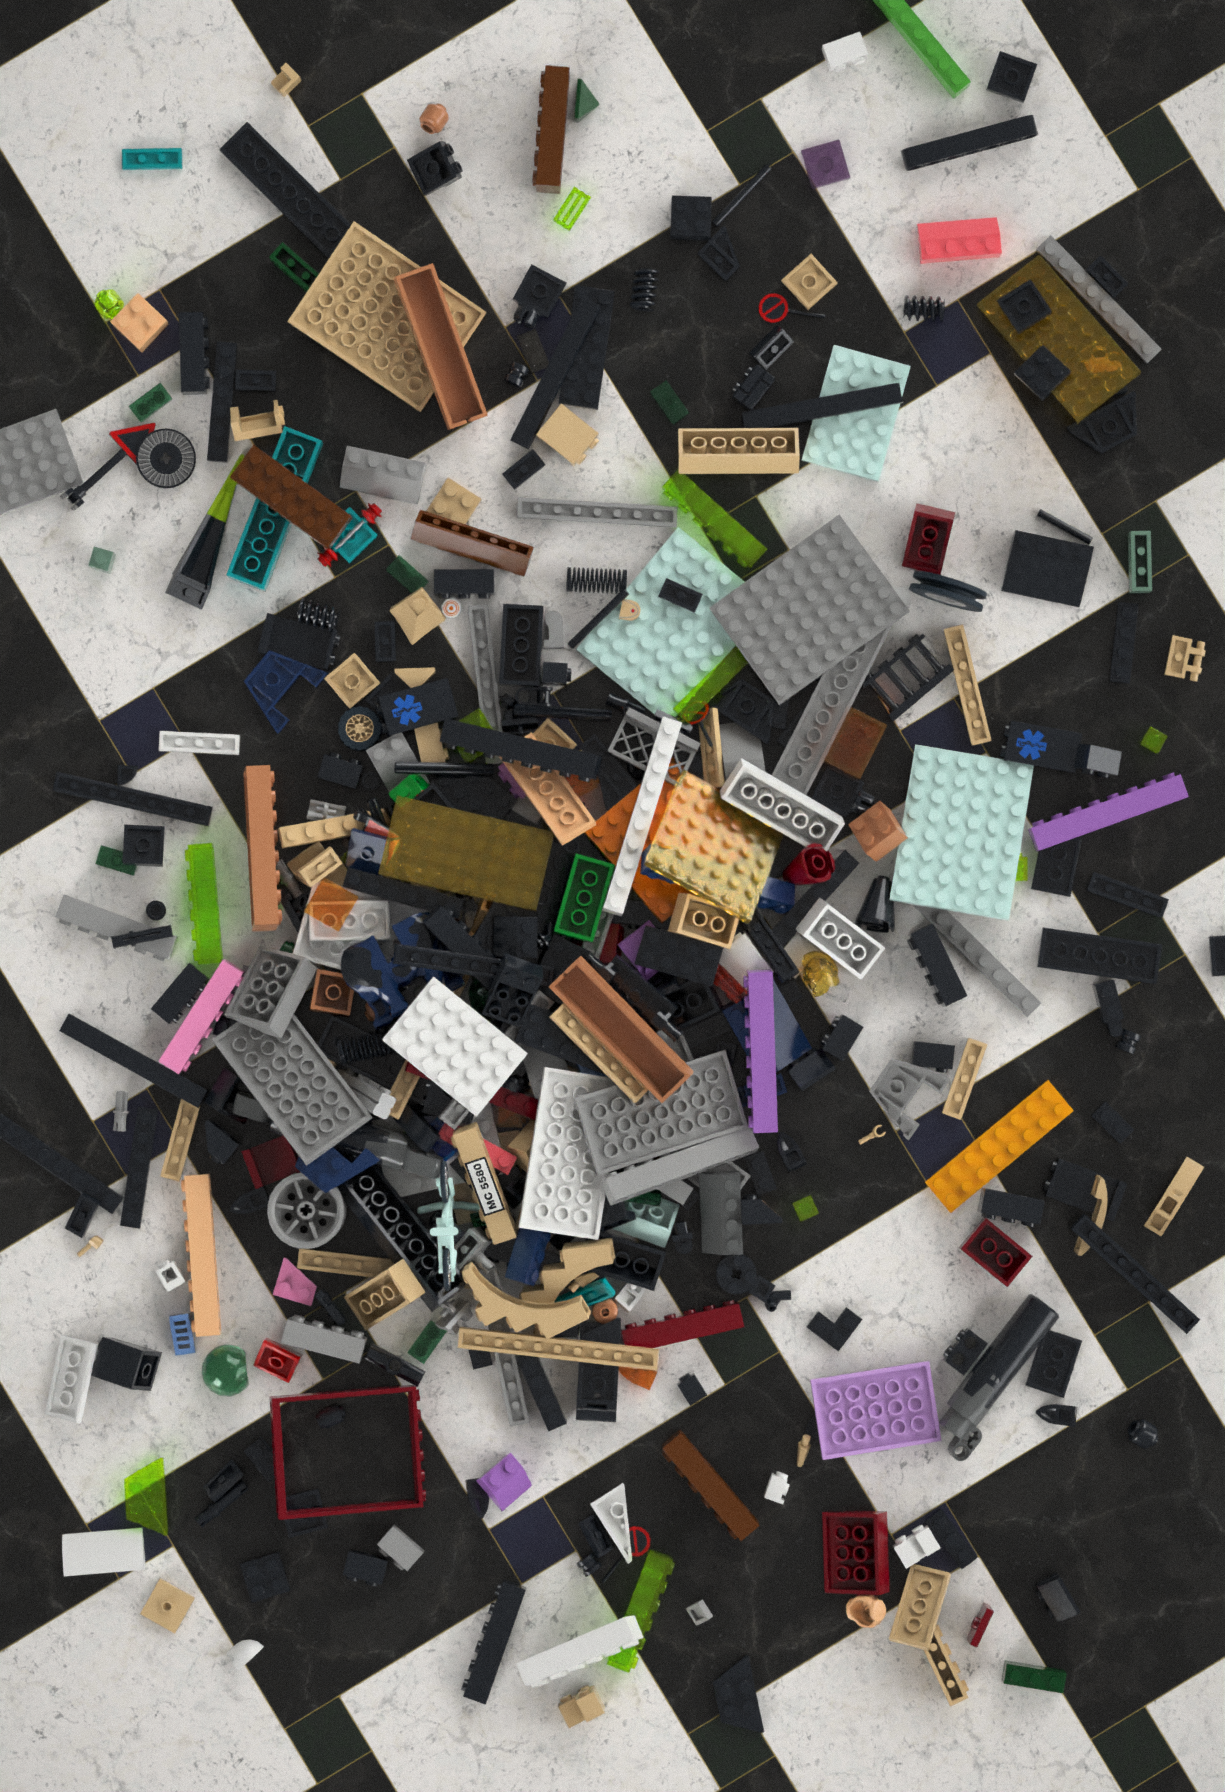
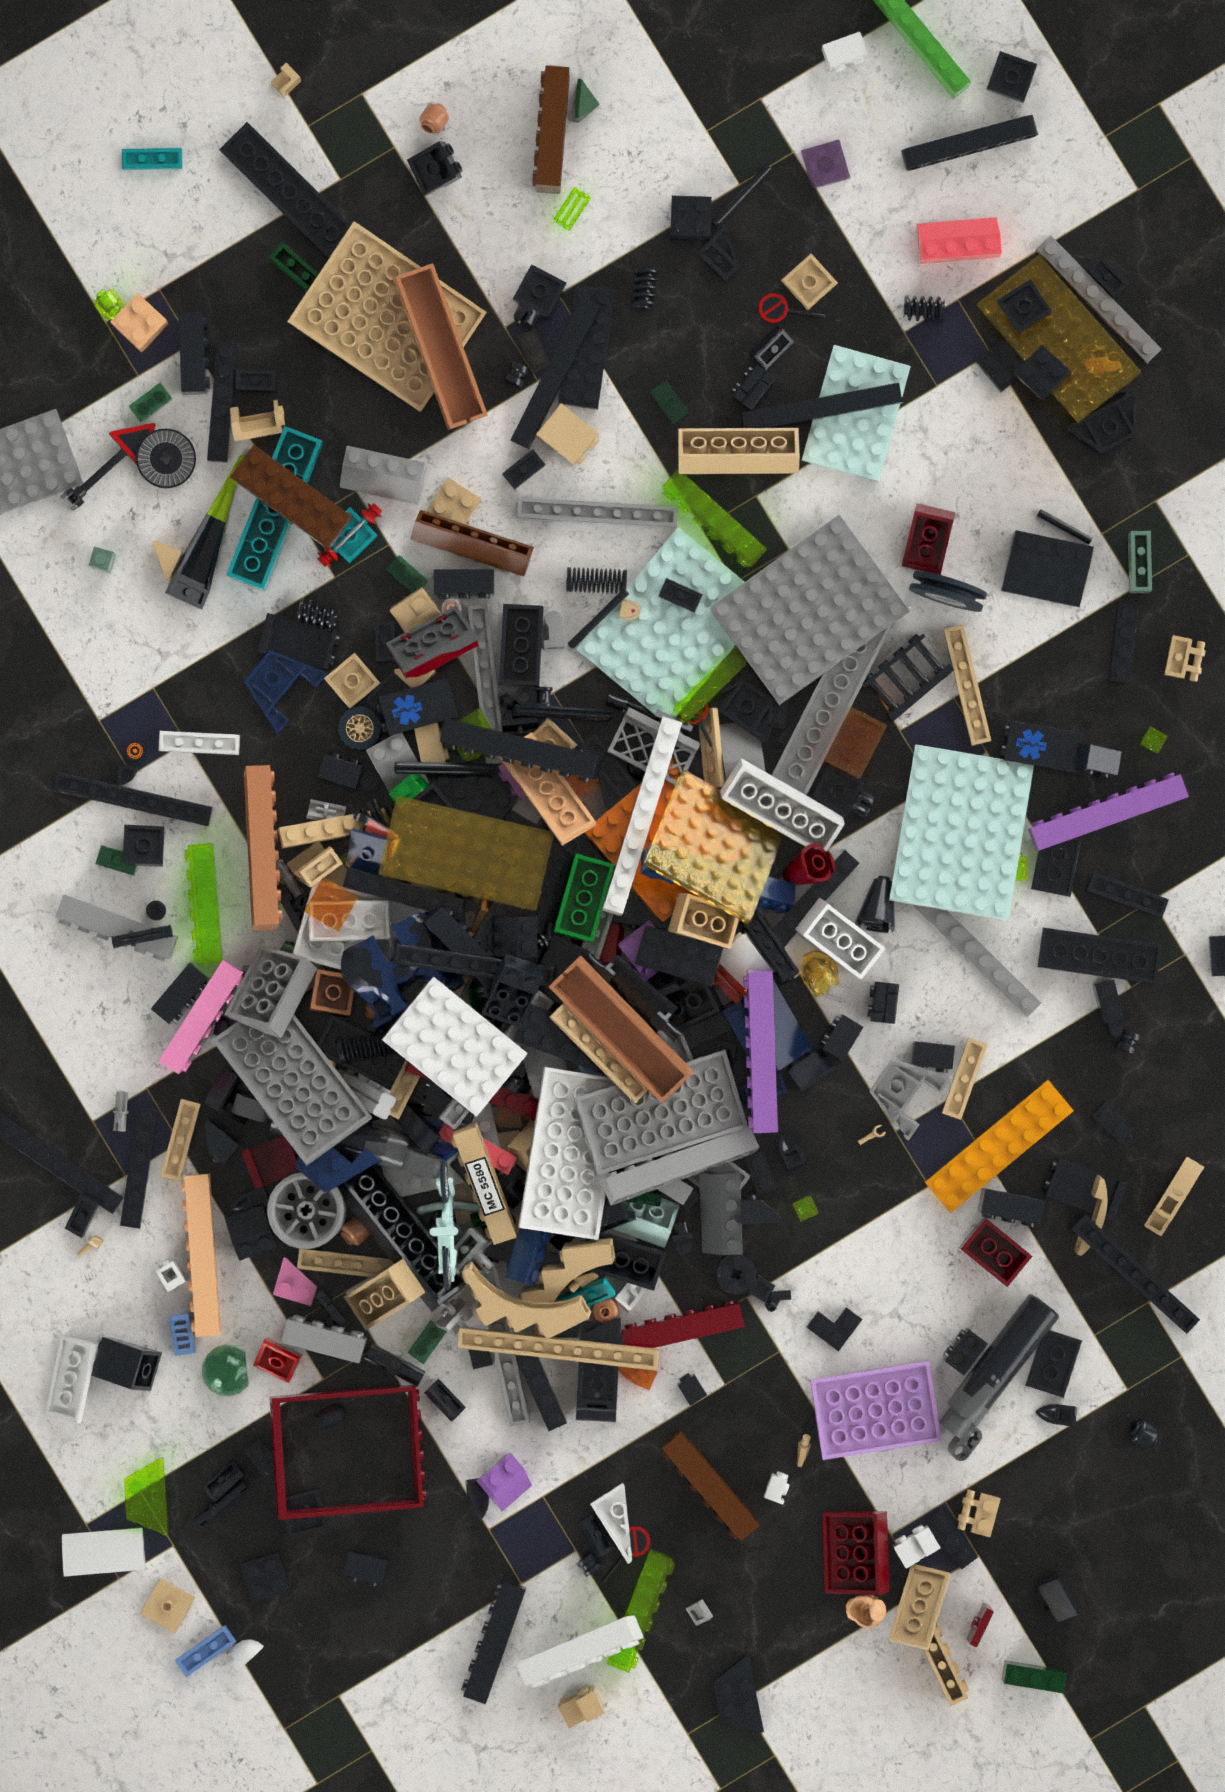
black tile [59,1014,208,1108] -> none
light grey brick [377,1524,424,1571] -> none
black brick [542,662,572,686] -> none
nougat brick [849,801,908,862] -> none
black brick [907,923,967,1007] -> none
none -> black tile [125,741,146,761]
none -> tan slope [153,541,183,581]
none -> medium blue plate [175,1625,236,1677]
none -> black slope [224,1204,277,1261]
none -> nougat head [341,1216,371,1246]
none -> dark grey piece [386,606,479,679]
none -> black plate [424,1379,466,1422]
none -> black brick [867,981,899,1024]
none -> tan plate [957,1489,1001,1537]
none -> black plate [976,336,1027,393]

